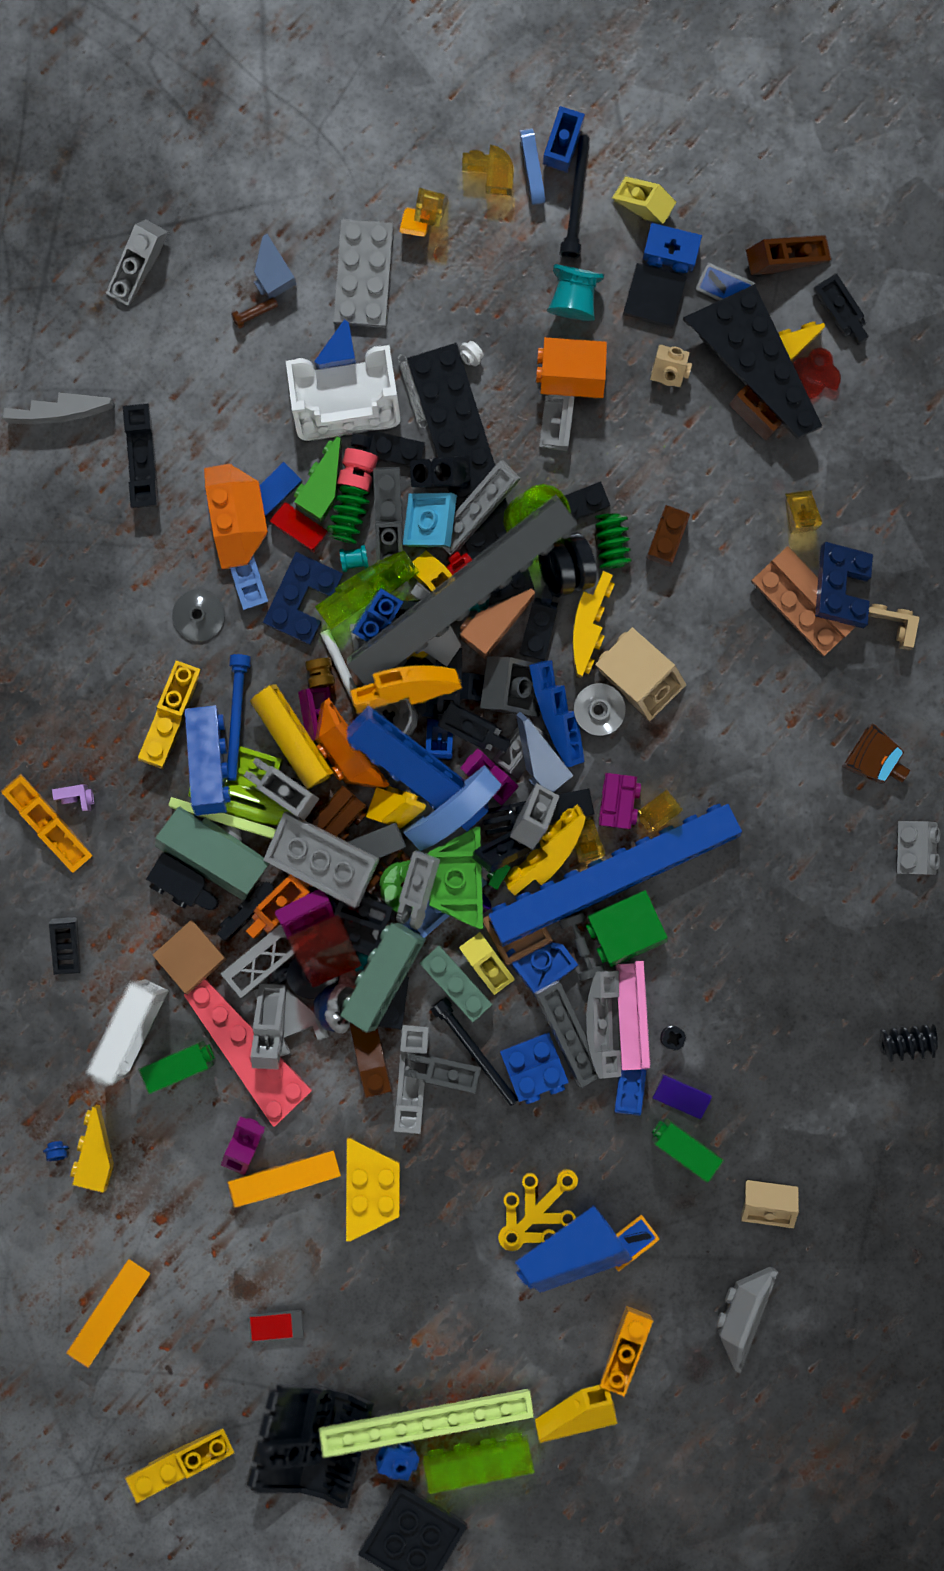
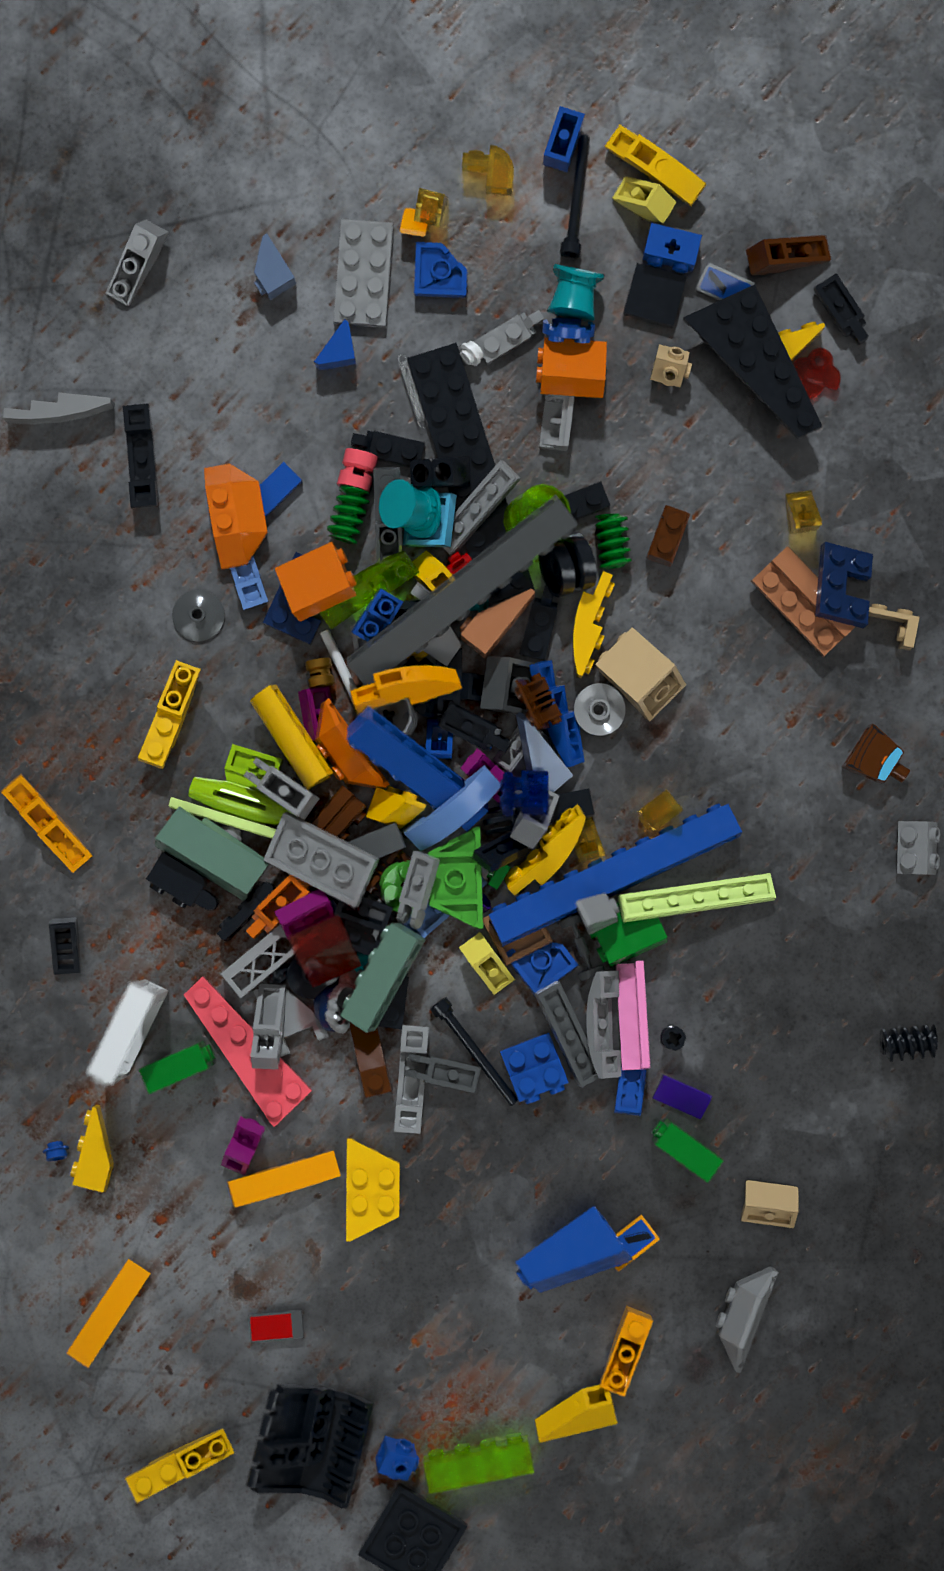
lavender bracket [52,784,94,811] -> none
medium nougat tile [153,920,227,995] -> none
blue brick [185,705,231,816] -> none
blue piece [226,654,251,781] -> none
reddish brown piece [231,297,278,329] -> none
red slope [270,502,328,553] -> none
white windscreen [286,345,401,441] -> none
bright green slope [293,436,342,522] -> none
yellowish green plate [319,1389,534,1457] -> none
teal bush [339,545,369,573] -> none
sand green brick [419,945,492,1022] -> none
yellow plant [498,1169,578,1251] -> none
medium blue beam [520,128,545,205] -> none
magenta brick [598,773,641,830] -> none
reddish brown hinge [729,386,783,441] -> none
none -> orange brick [275,542,357,622]
none -> teal hat [379,479,441,539]
none -> blue plate [414,242,467,298]
none -> light grey hinge [474,310,544,365]
none -> clear blue plate [500,770,549,816]
none -> reddish brown hinge [515,673,562,729]
none -> blue plate [542,318,595,343]
none -> light grey slope [576,893,620,935]
none -> yellow slope [605,125,706,206]
none -> yellowish green tile [618,873,776,923]

